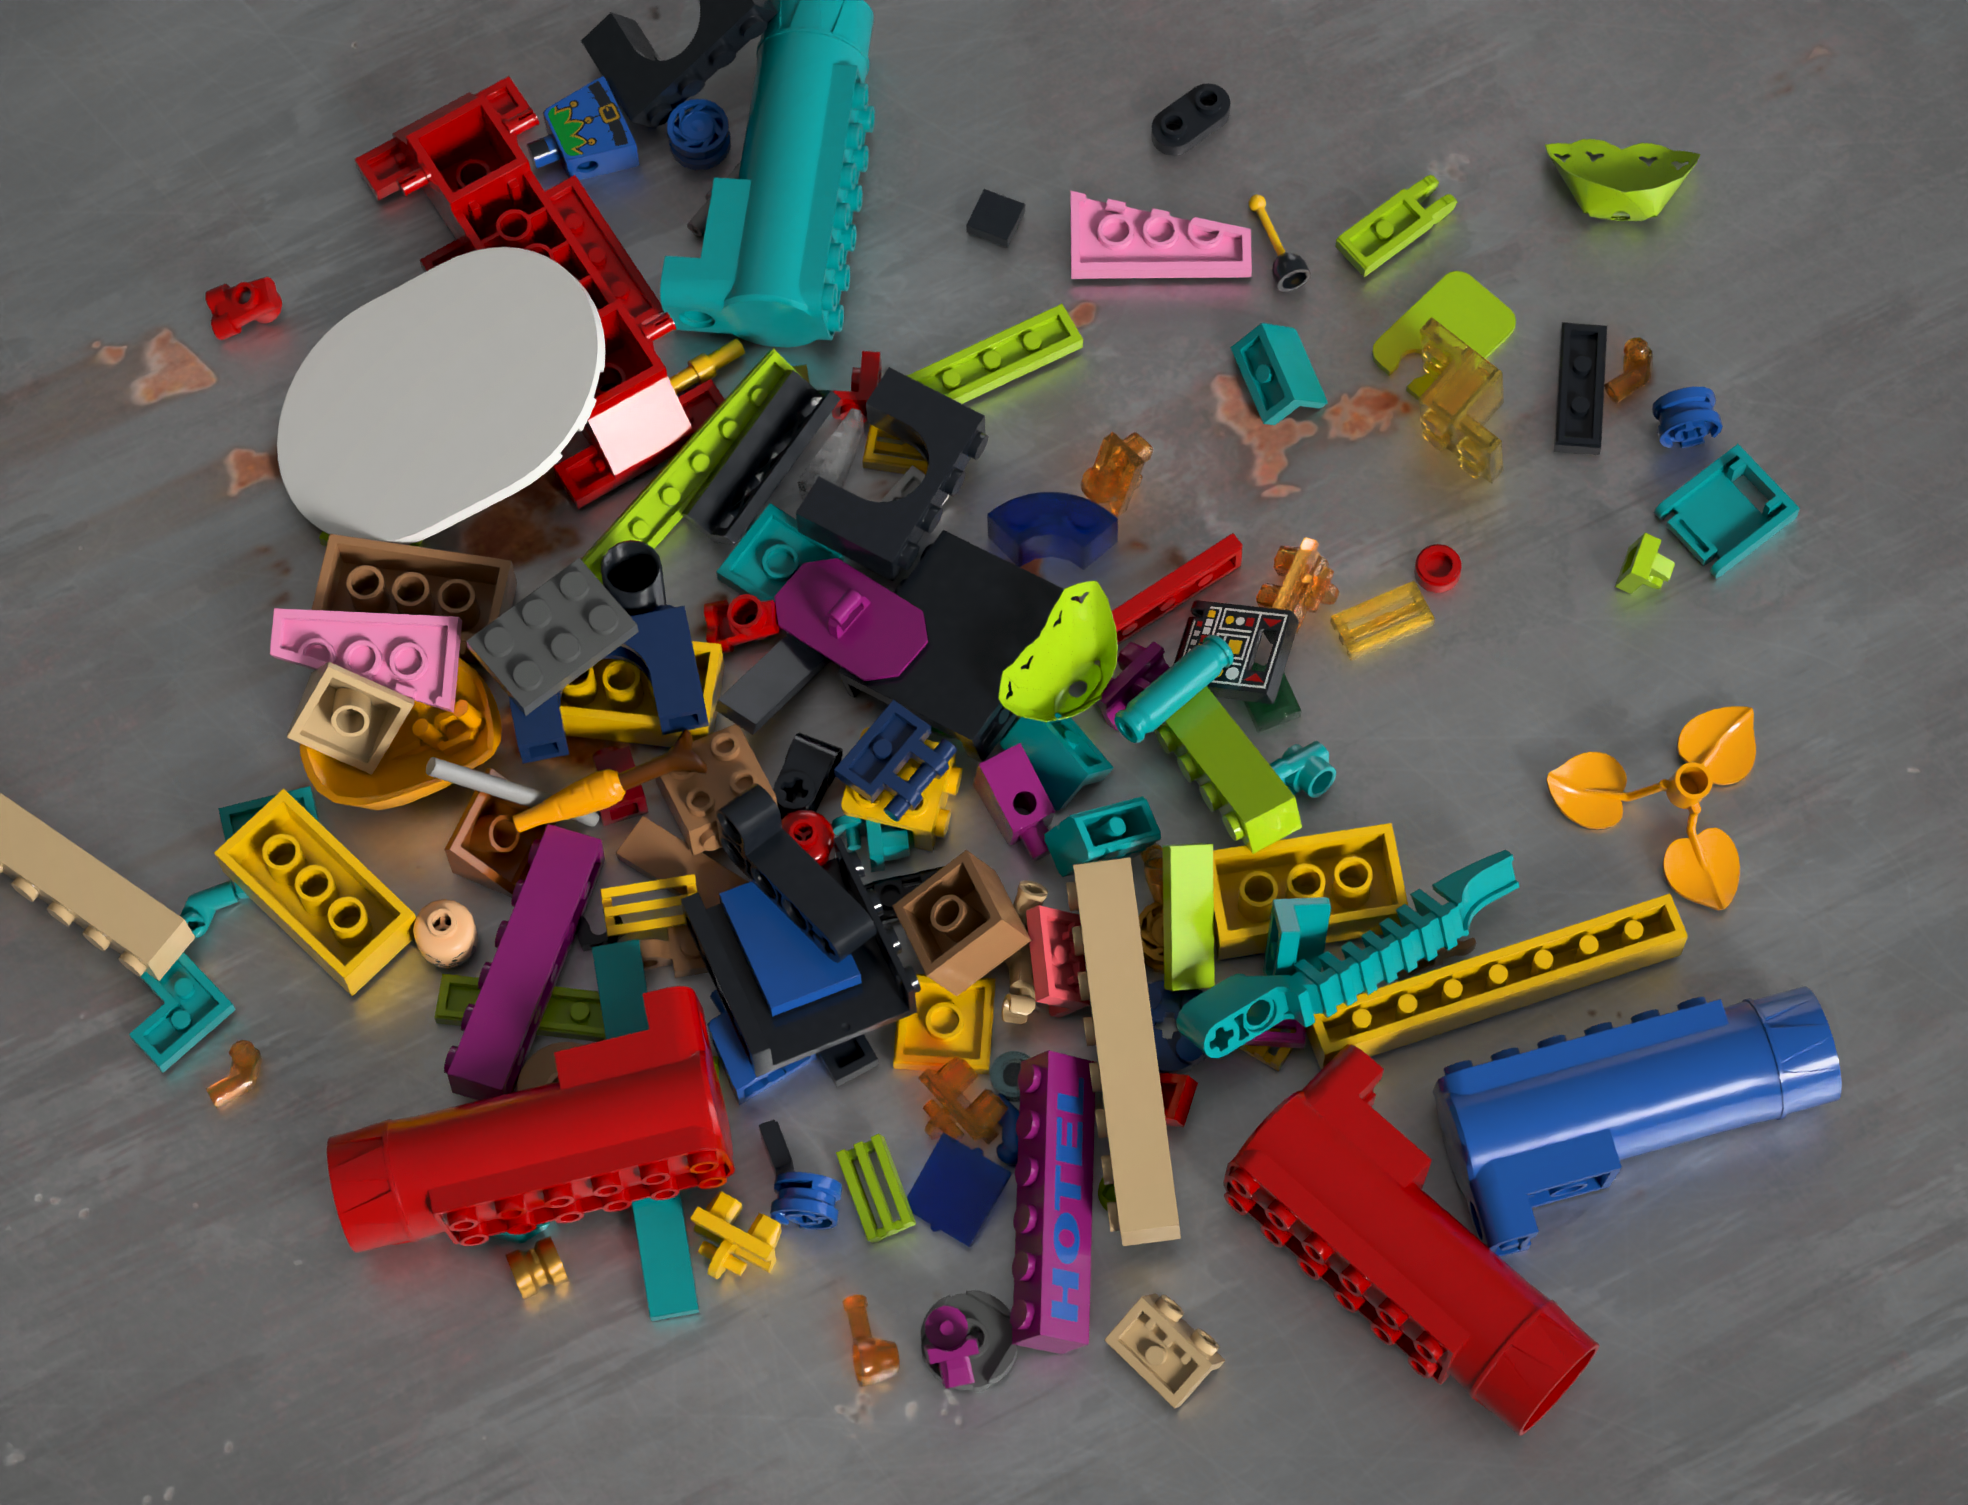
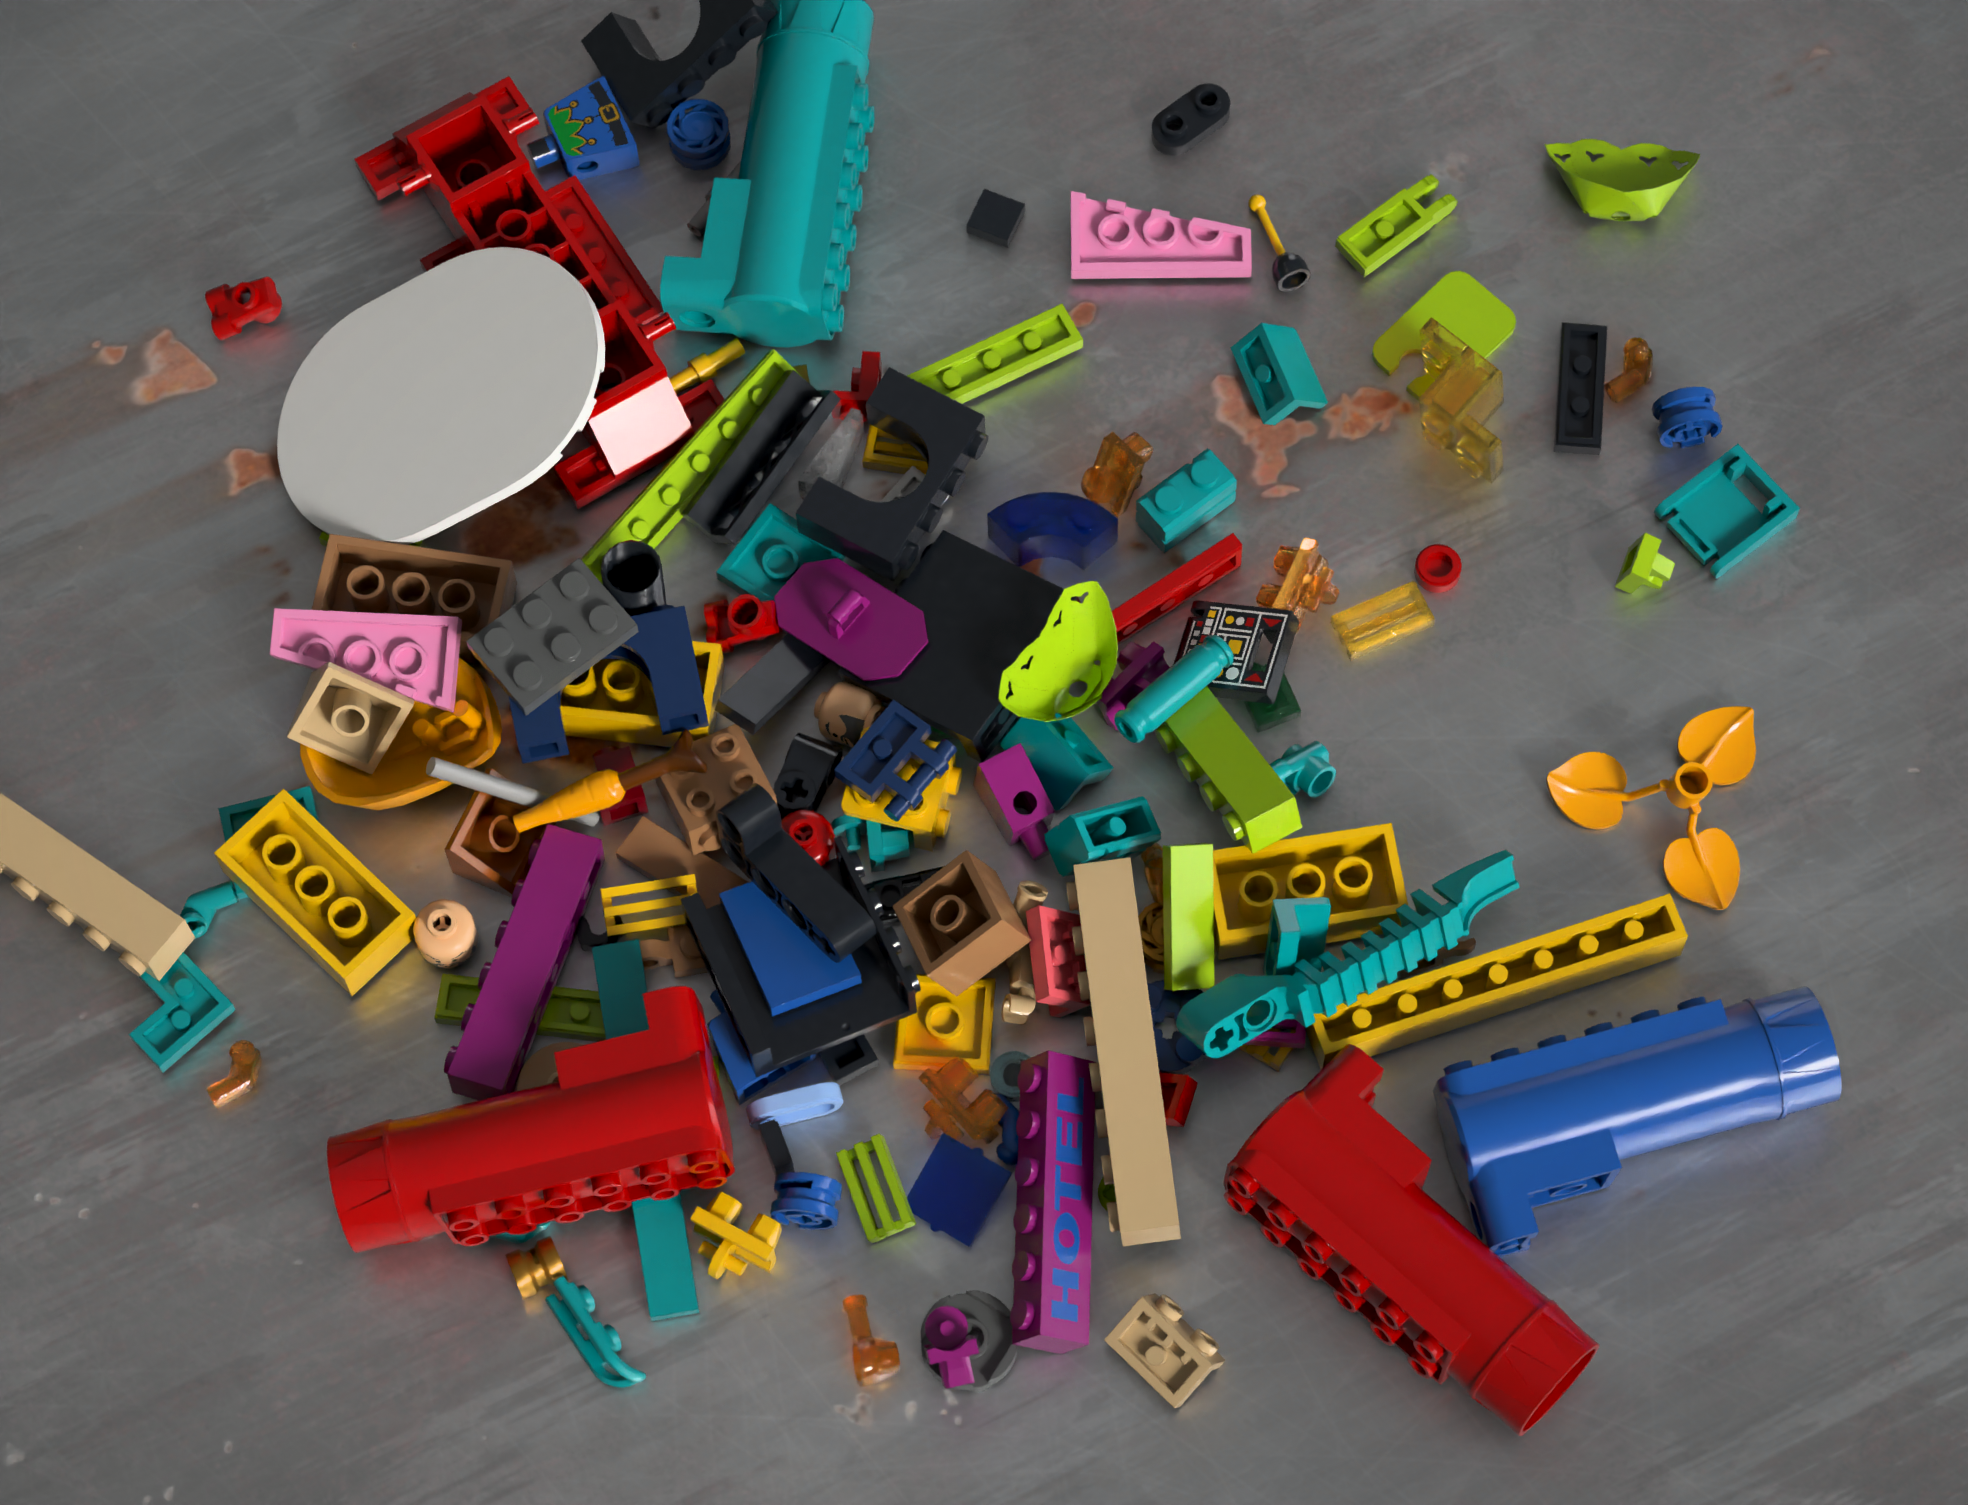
none -> teal piece [545,1276,646,1388]
none -> light blue tile [746,1082,844,1130]
none -> light nougat head [814,681,886,748]
none -> teal brick [1135,448,1237,553]

